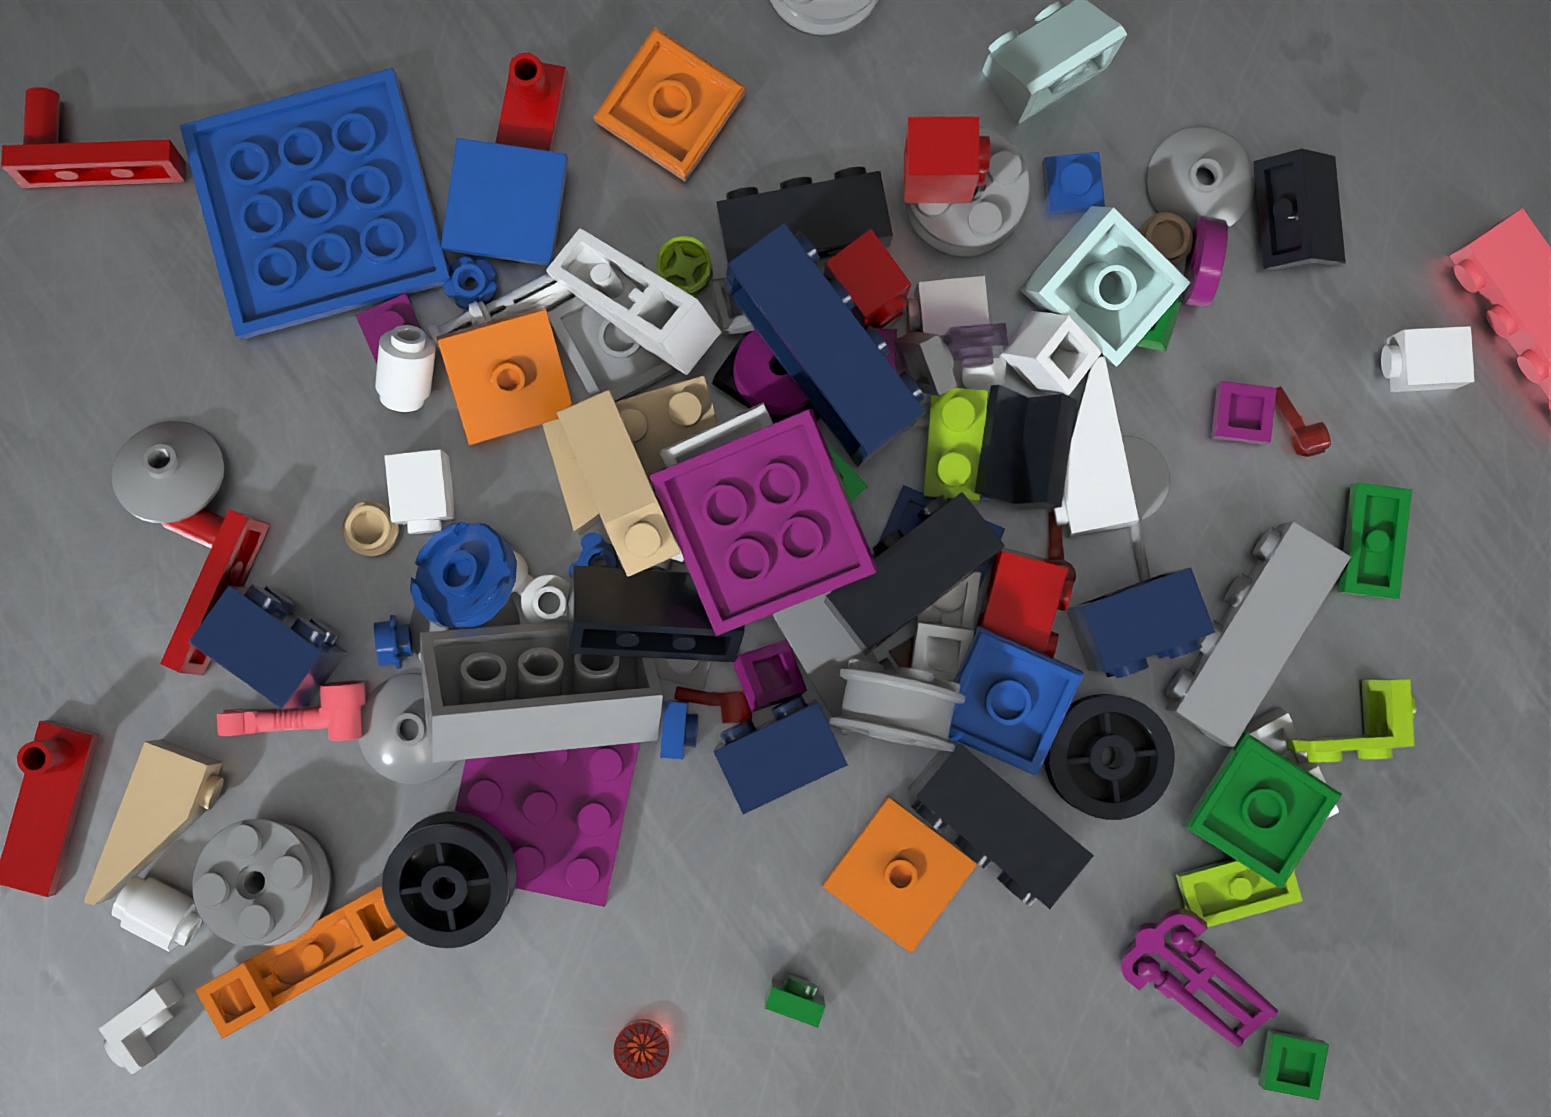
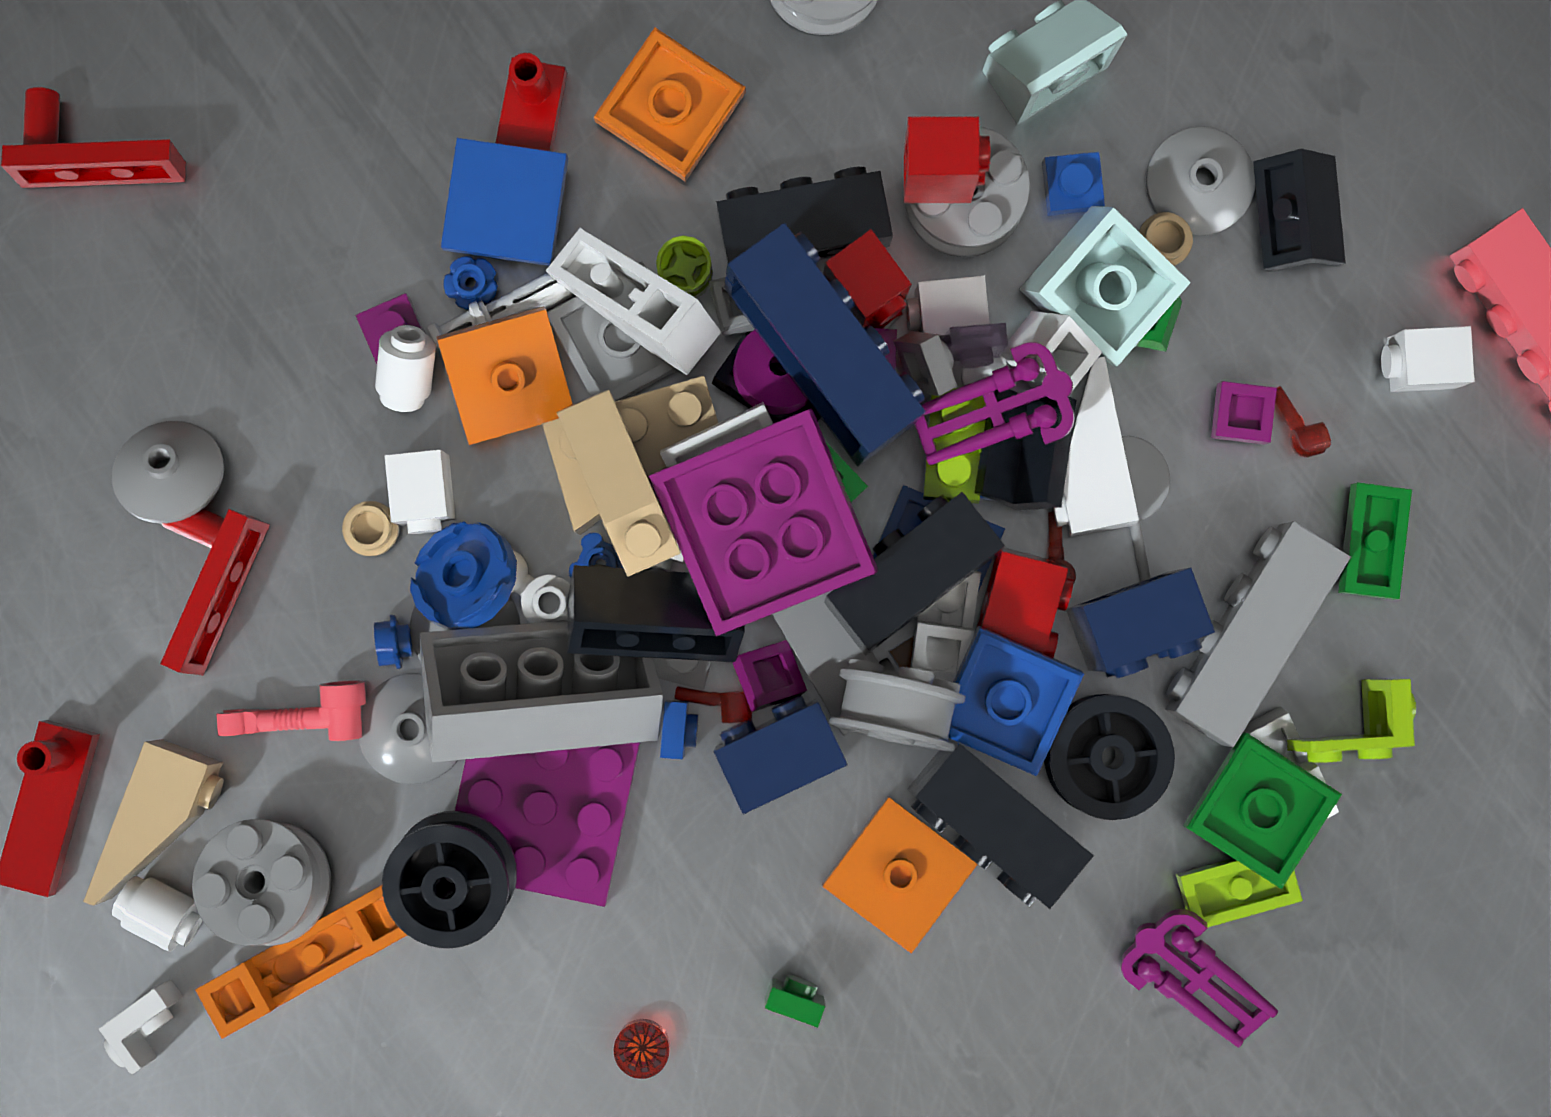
blue plate [179,68,451,340] -> none
dark blue brick [188,584,347,709] -> none
magenta piece [1182,216,1228,308] -> none
green plate [1258,1030,1329,1100] -> none
none -> magenta piece [915,342,1074,465]

